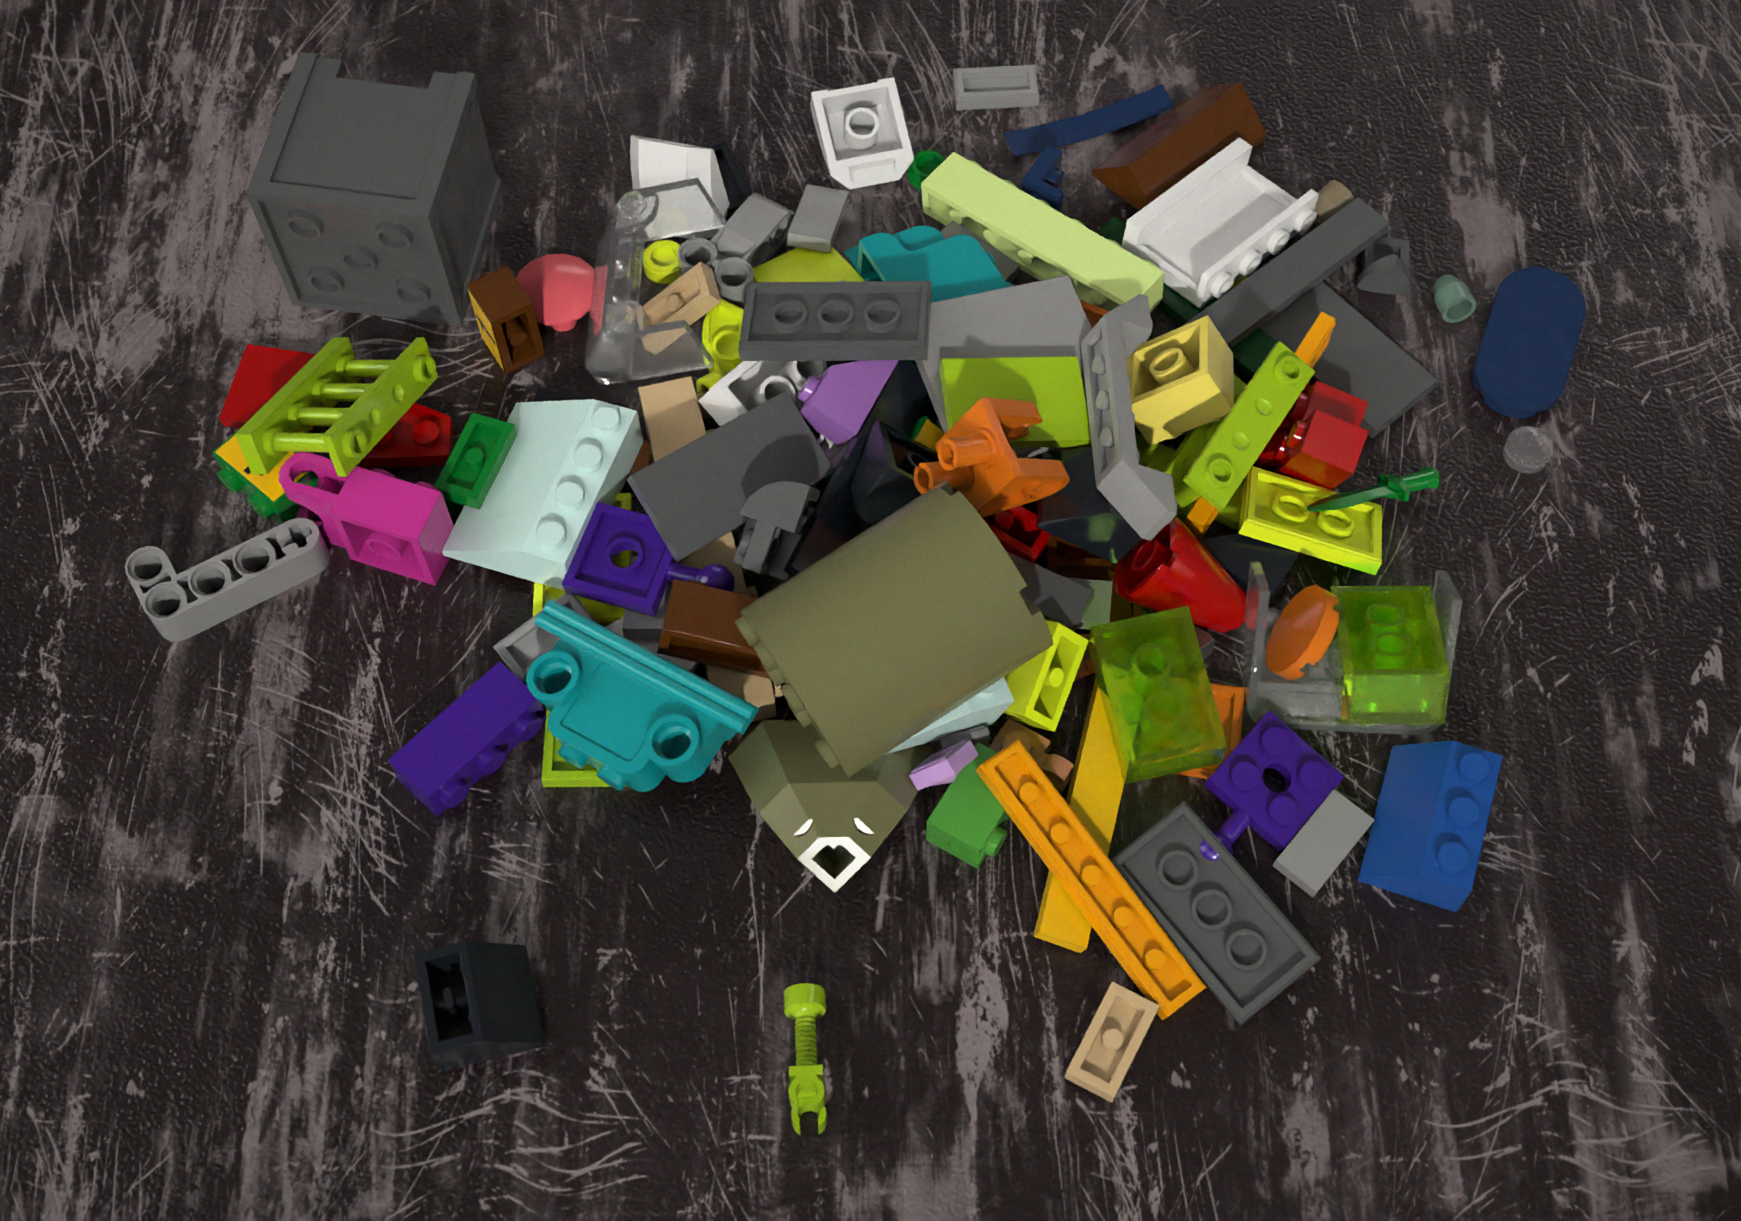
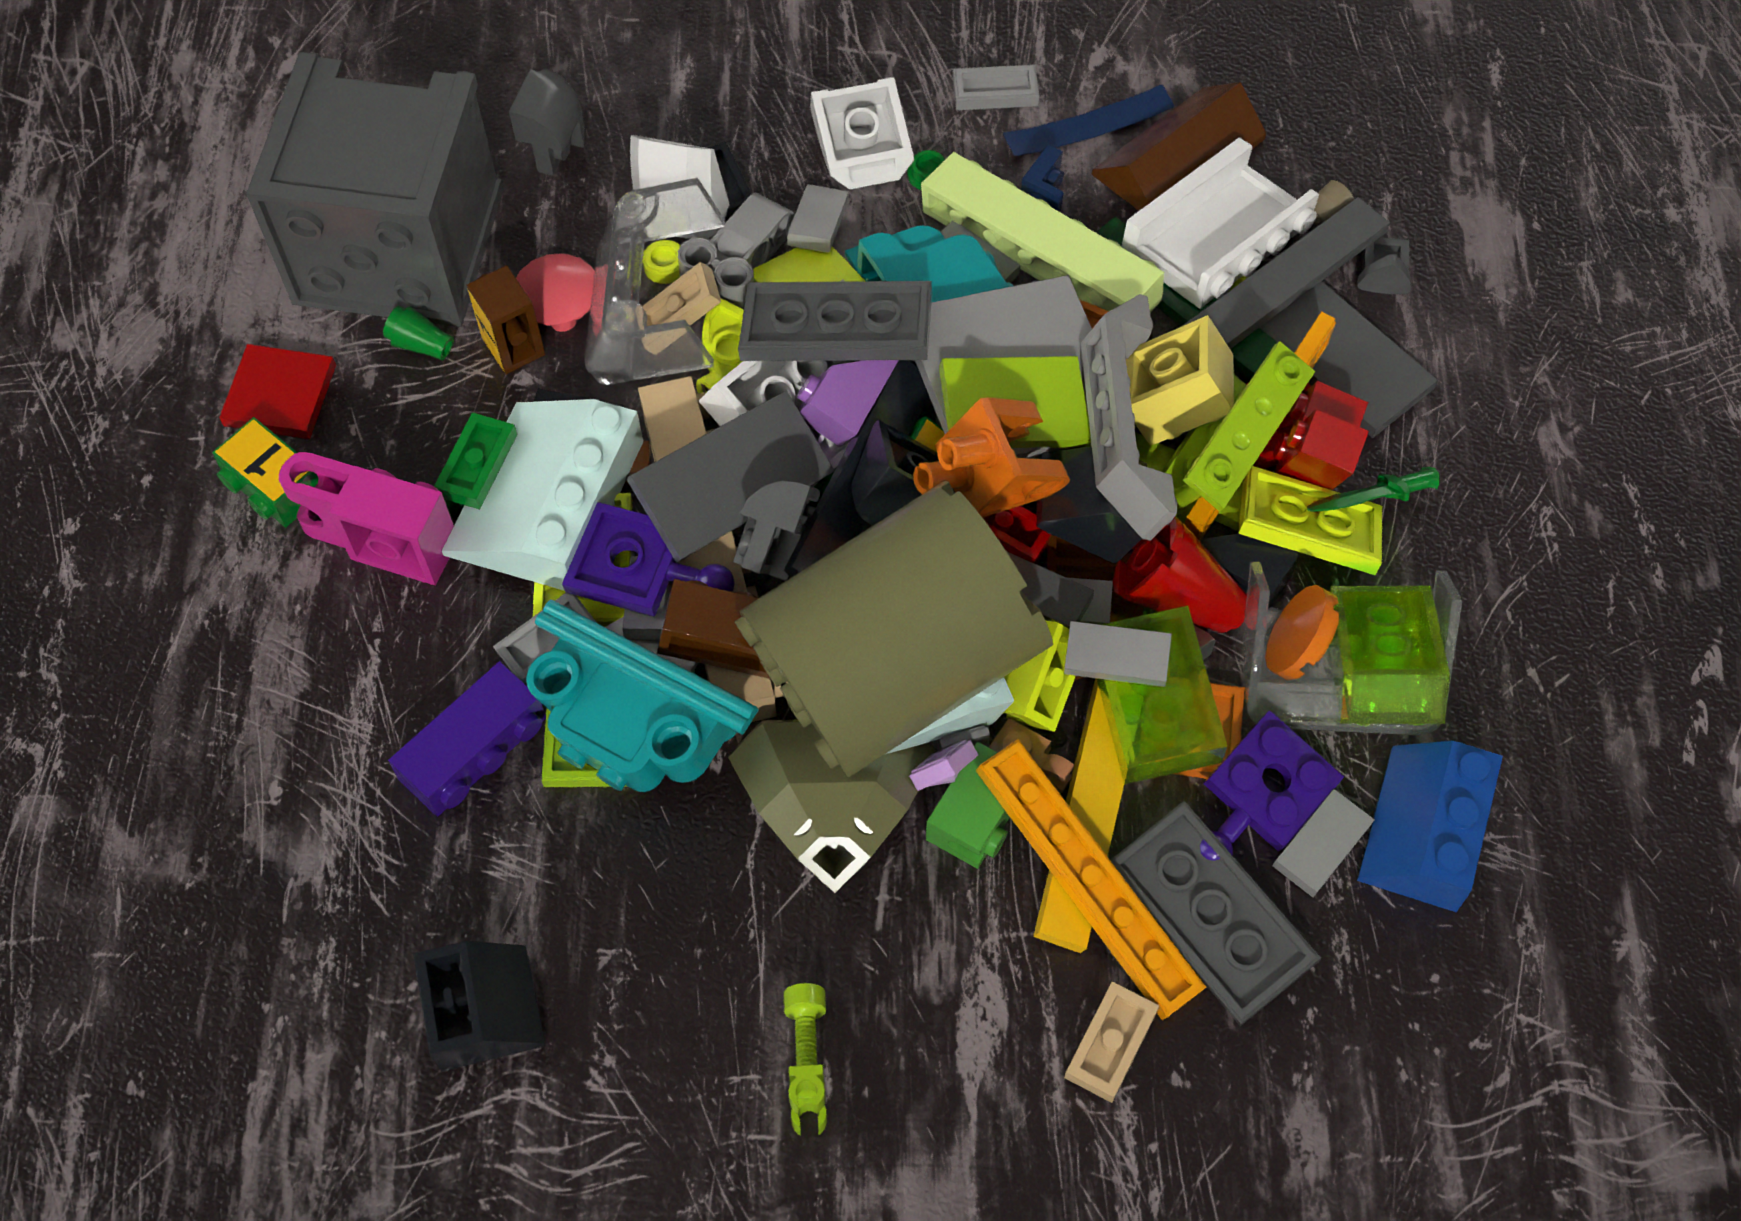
light grey beam [125,518,330,642] -> none
lime fence [235,337,438,477] -> none
red wing [359,403,454,468] -> none
sand green hose [1434,274,1477,323] -> none
dark blue tile [1471,267,1586,418] -> none
clear tile [1503,426,1553,474] -> none
none -> green cone [383,305,454,361]
none -> dark grey brick [509,68,586,176]
none -> light grey tile [1064,621,1172,687]

